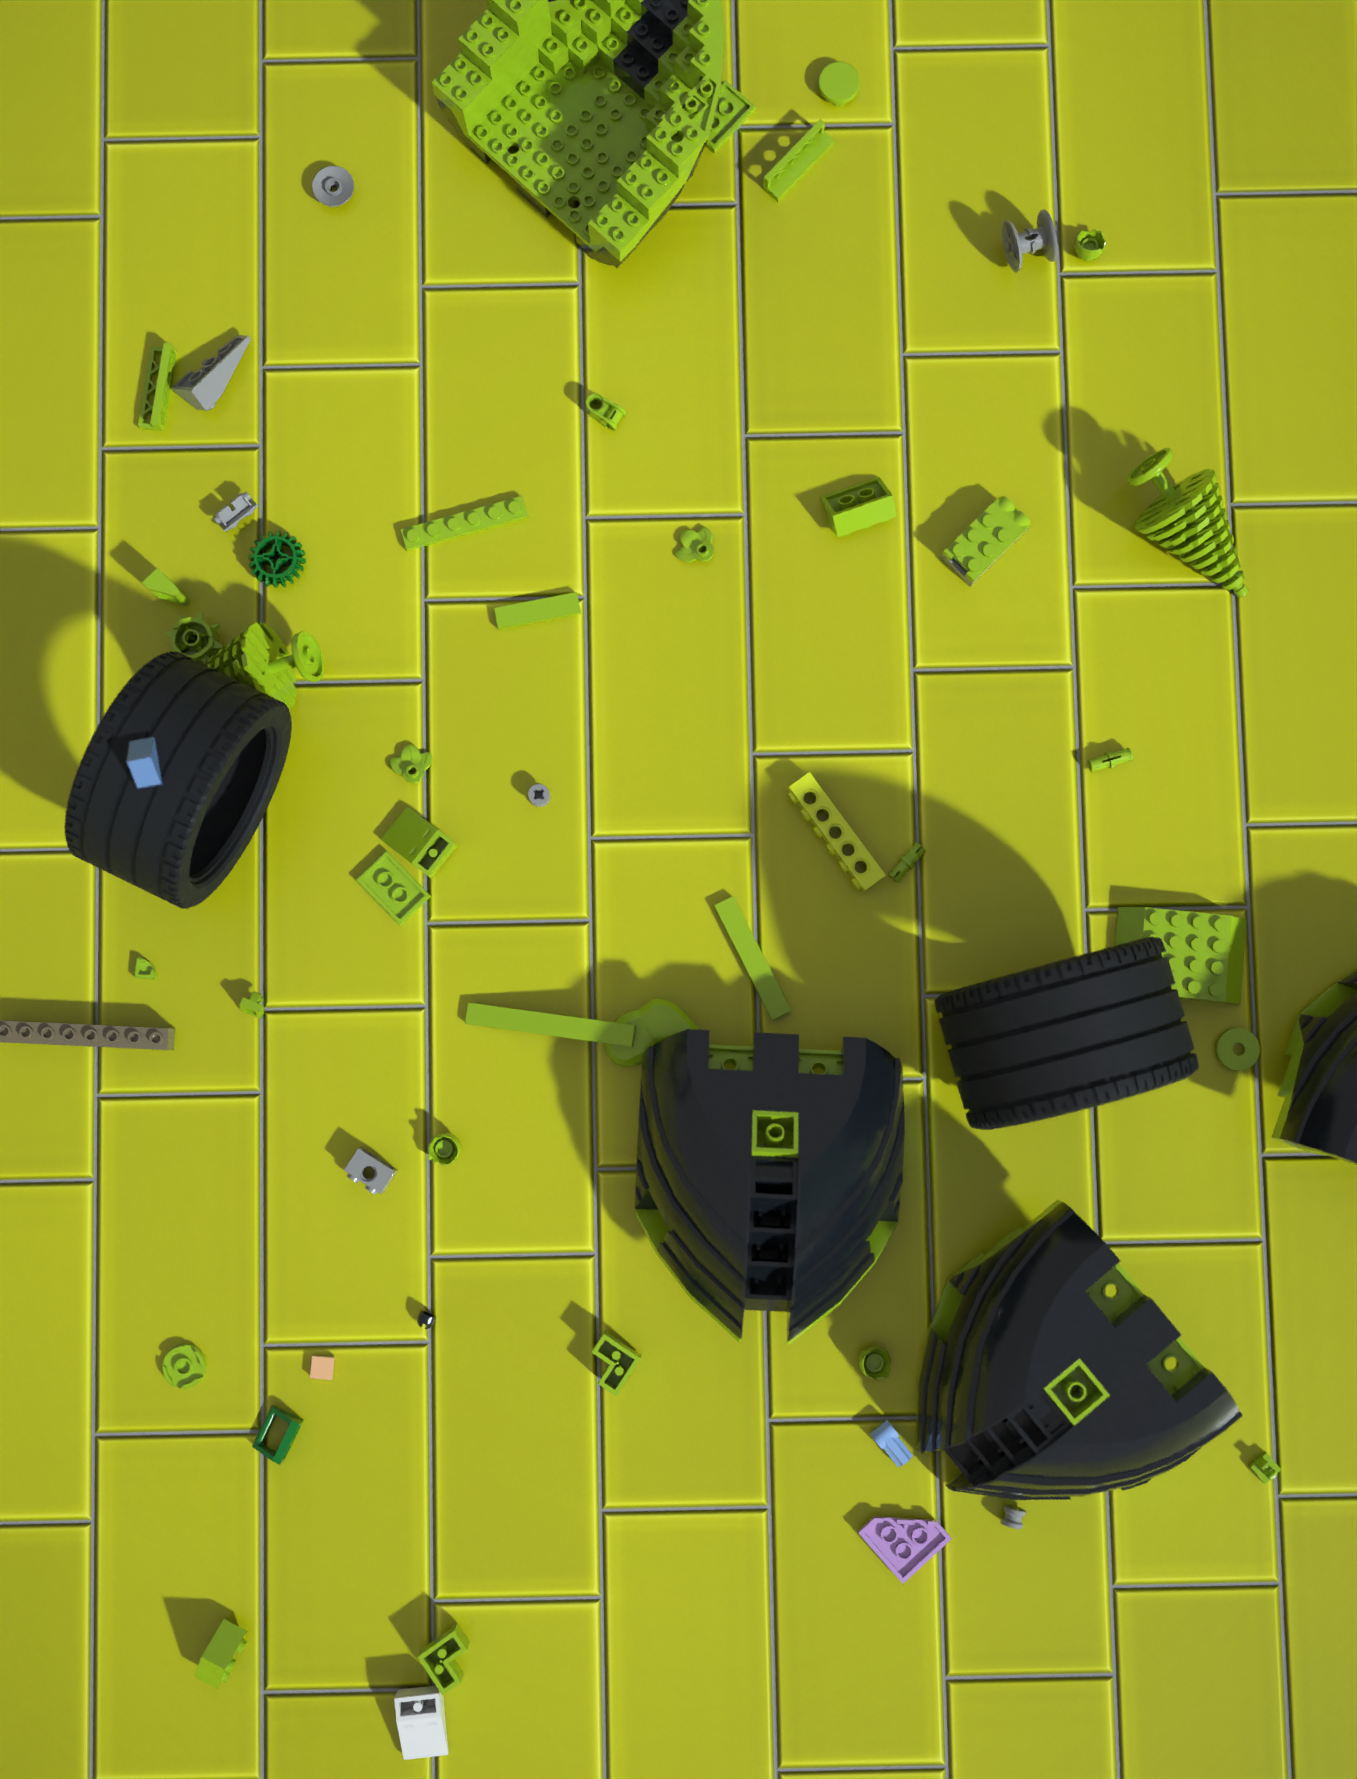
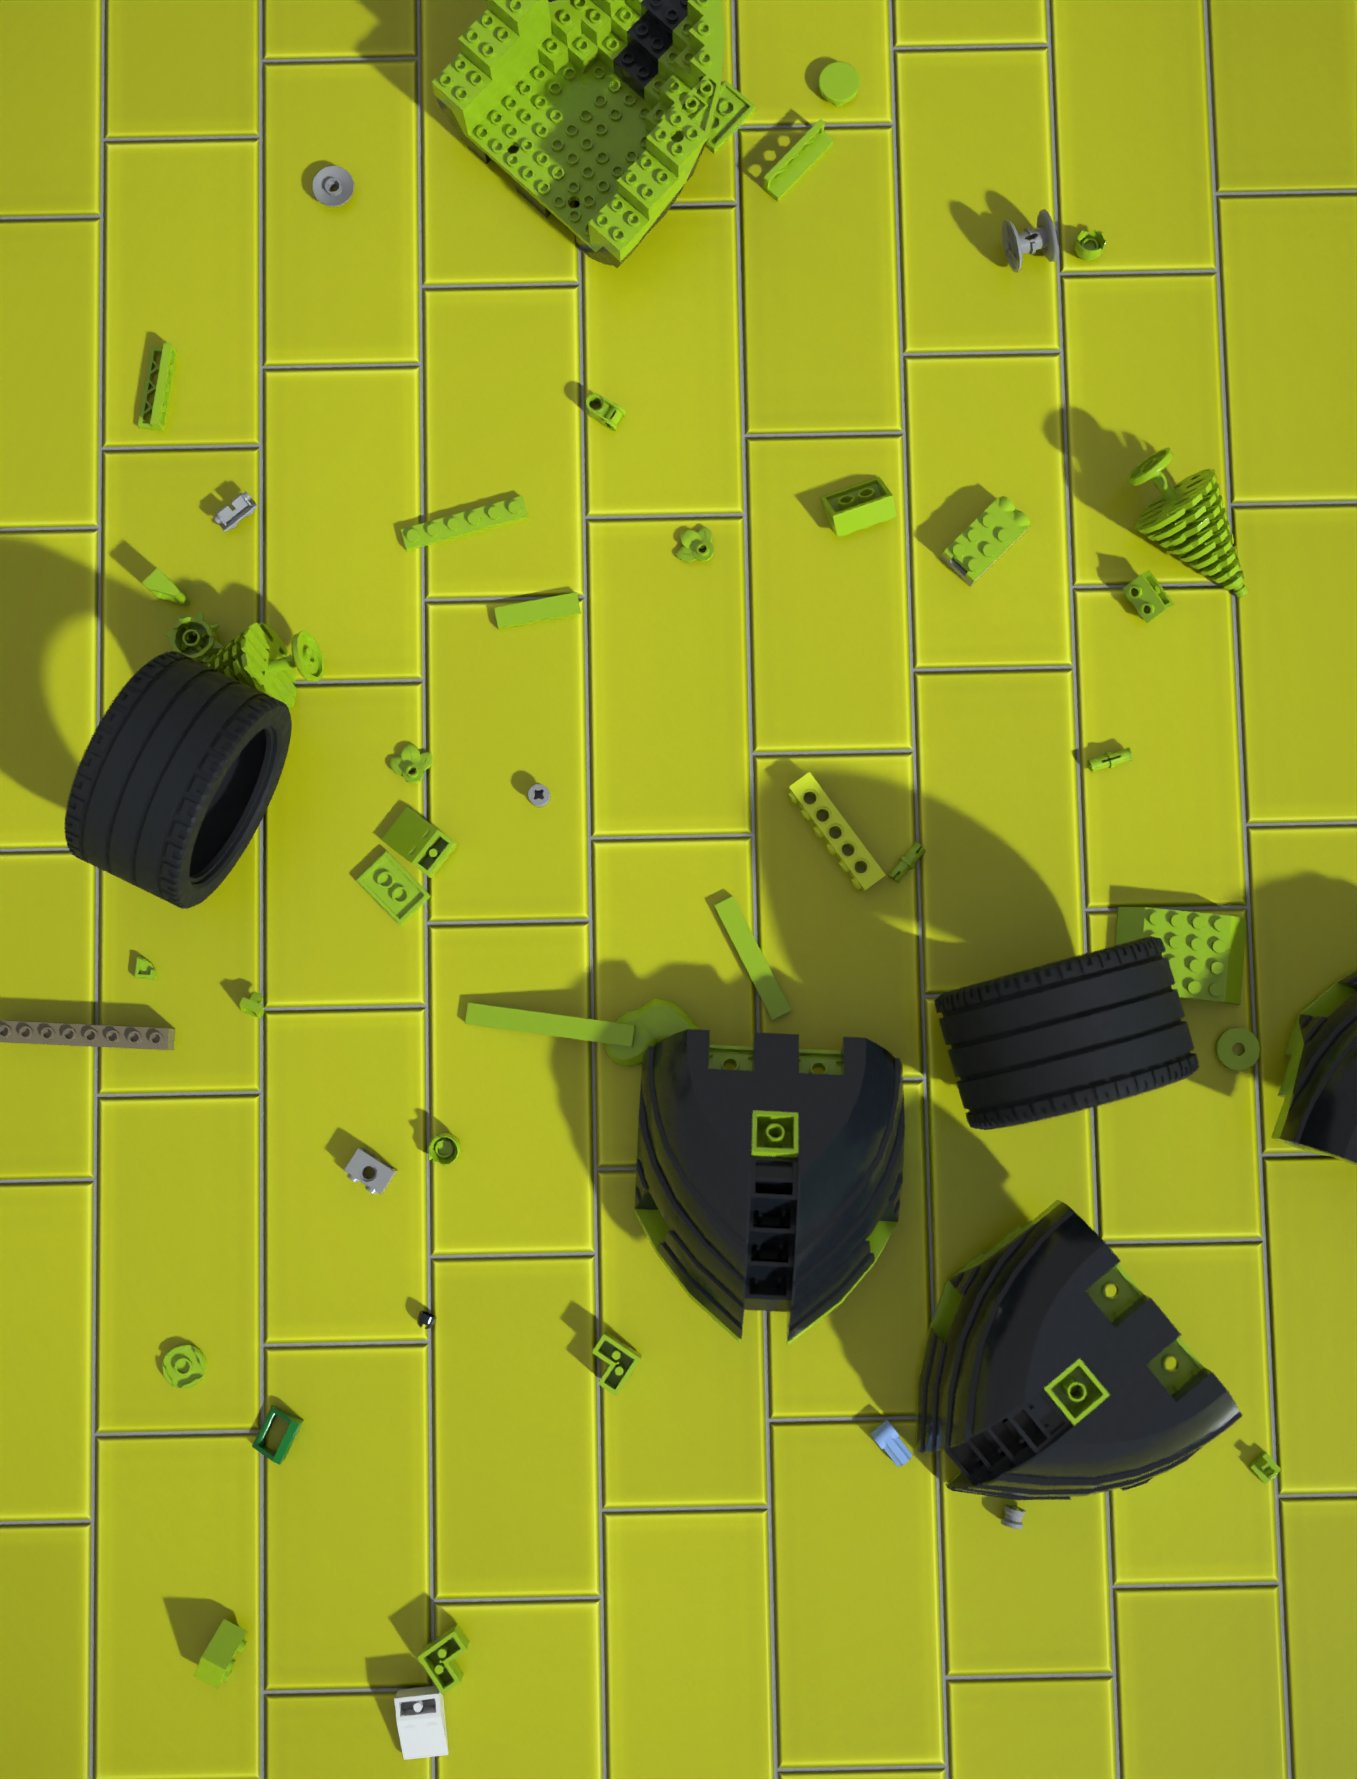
medium blue slope [127,737,162,788] -> none
light grey wedge [172,335,251,411] -> none
green gear [248,530,306,588] -> none
light nougat tile [310,1355,335,1380] -> none
lime hair [858,1346,891,1380] -> none
lavender plate [858,1516,952,1584] -> none
none -> lime brick [1123,570,1174,623]

